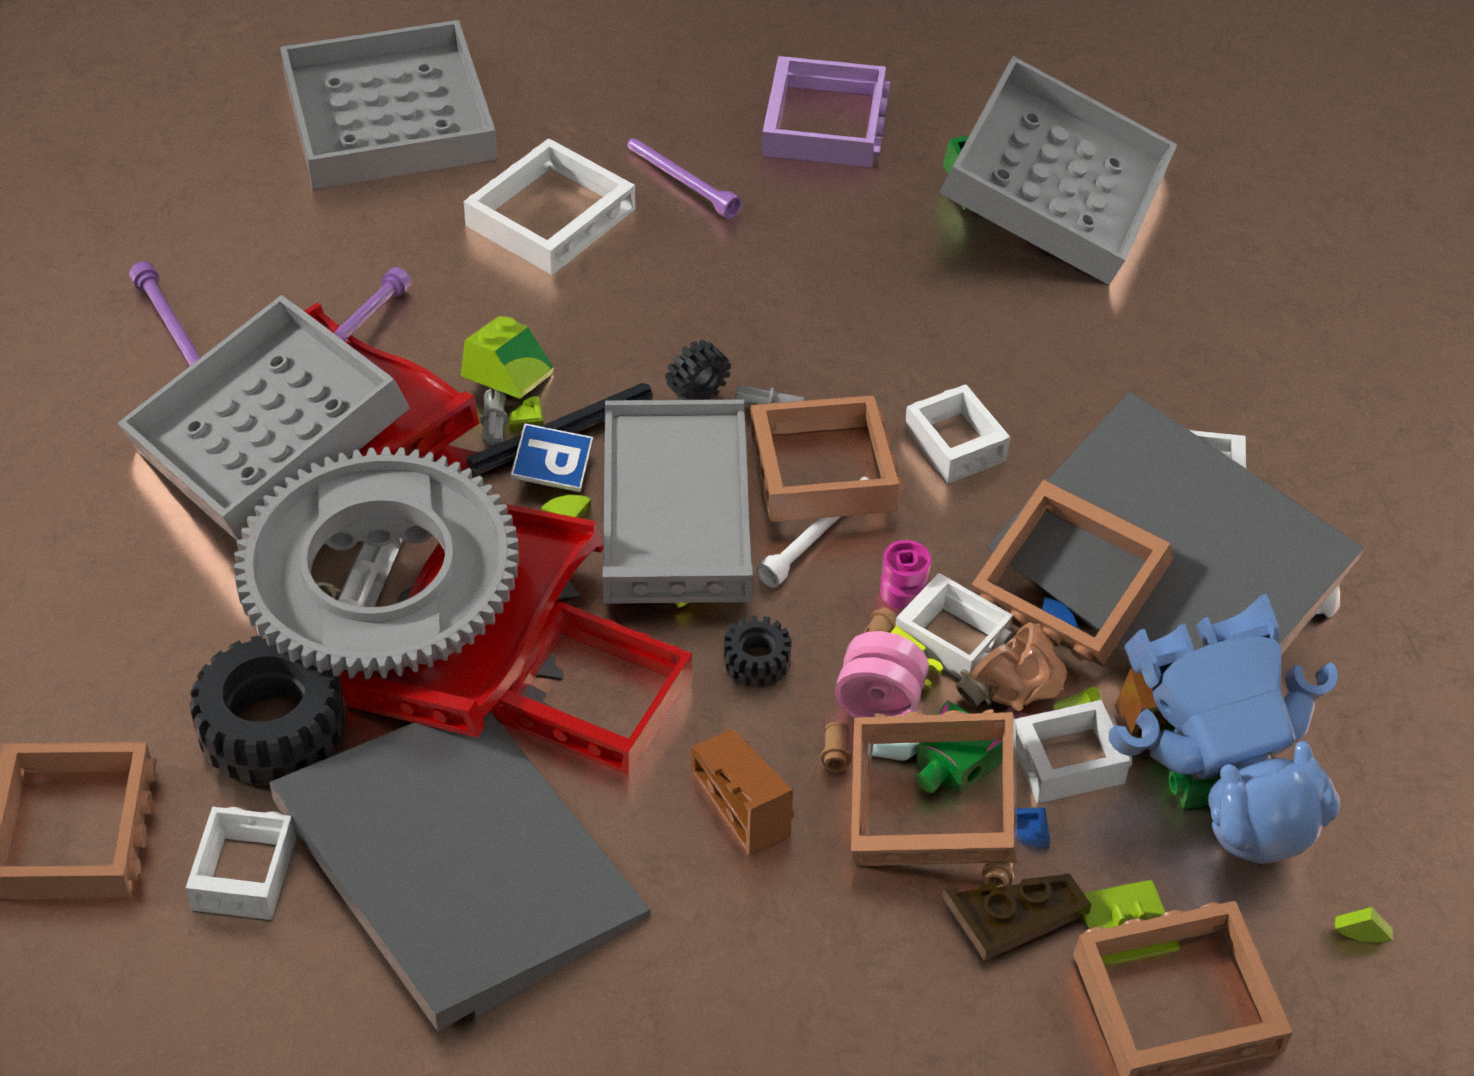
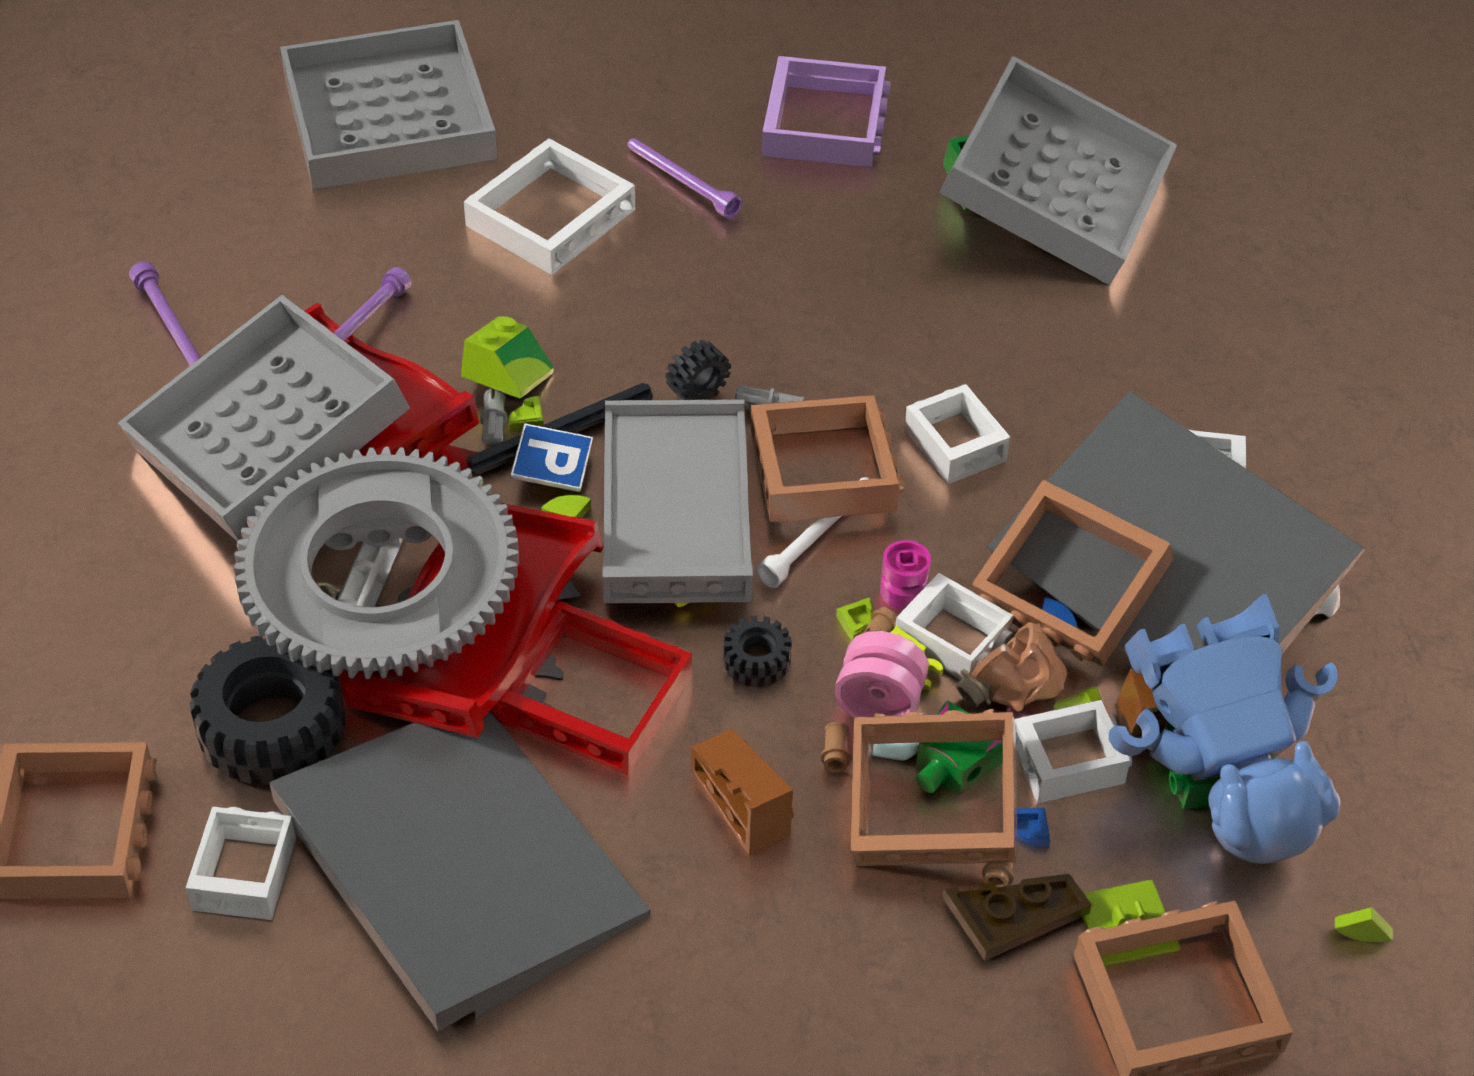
none -> lime tile [836,597,874,641]

